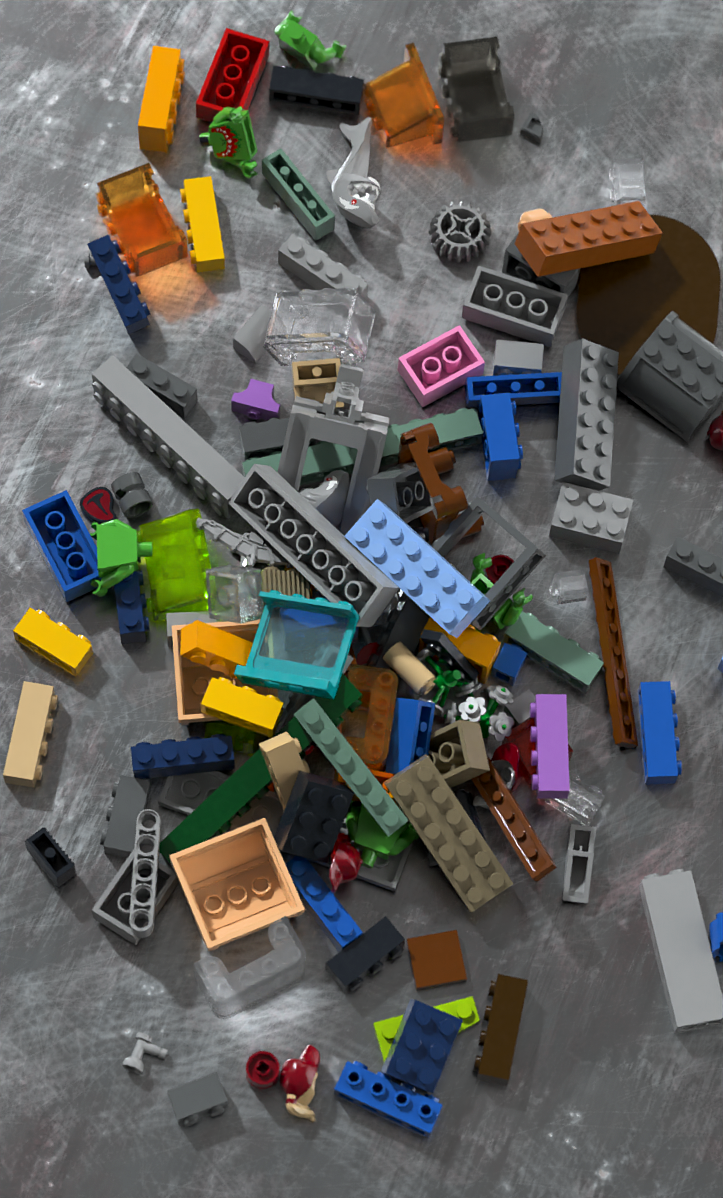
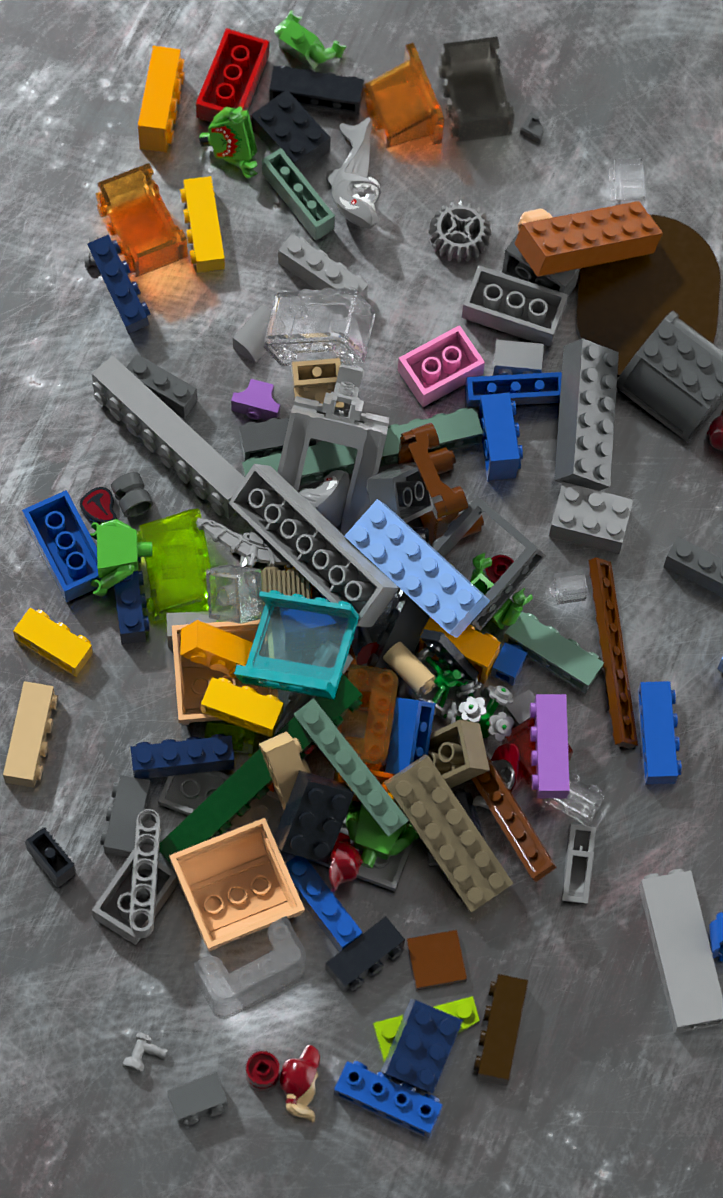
none -> black brick [251,90,331,172]

